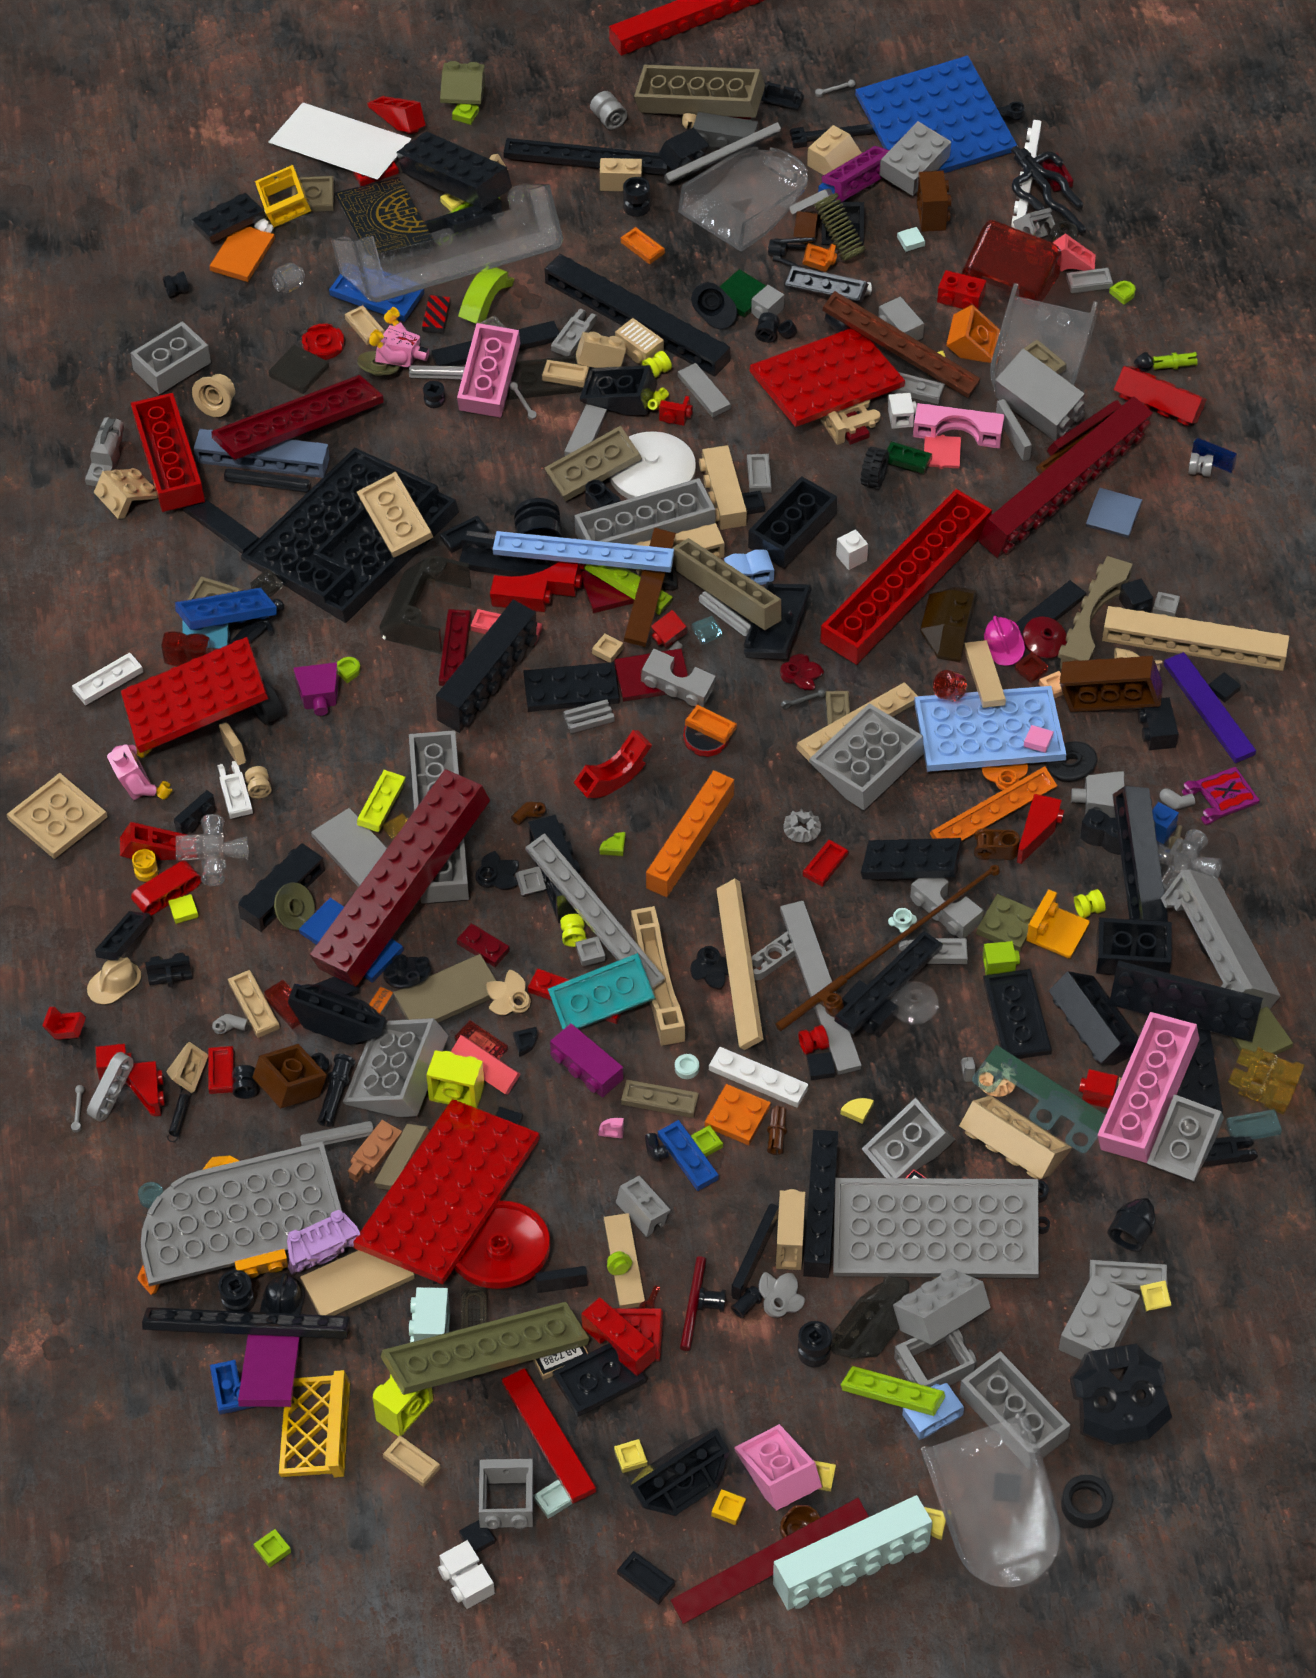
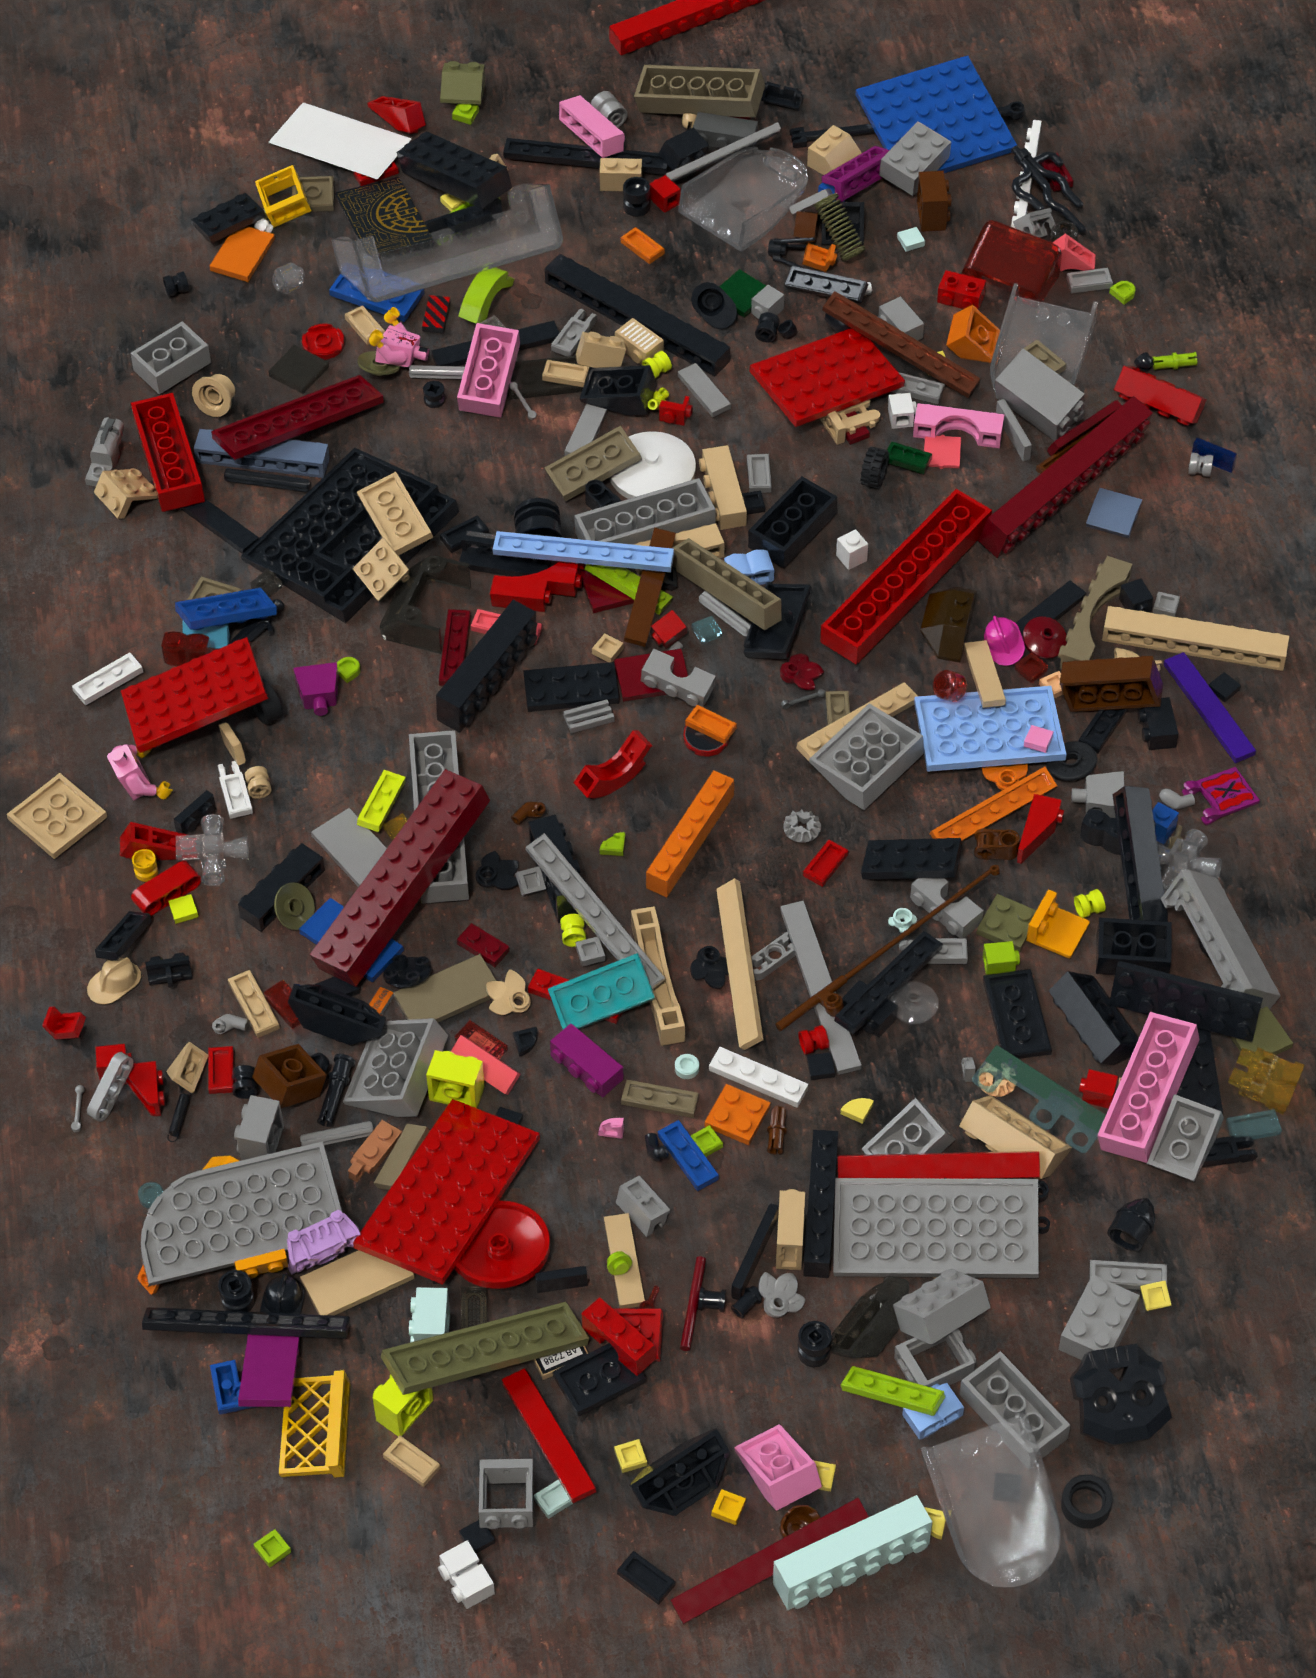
light grey hinge [815,80,856,97] -> none
none -> light grey brick [234,1095,284,1161]
none -> tan hinge [353,538,410,601]
none -> bright pink brick [559,95,625,158]
none -> red brick [650,175,681,213]
none -> red tile [837,1151,1040,1179]
none -> black tile [1078,708,1130,754]

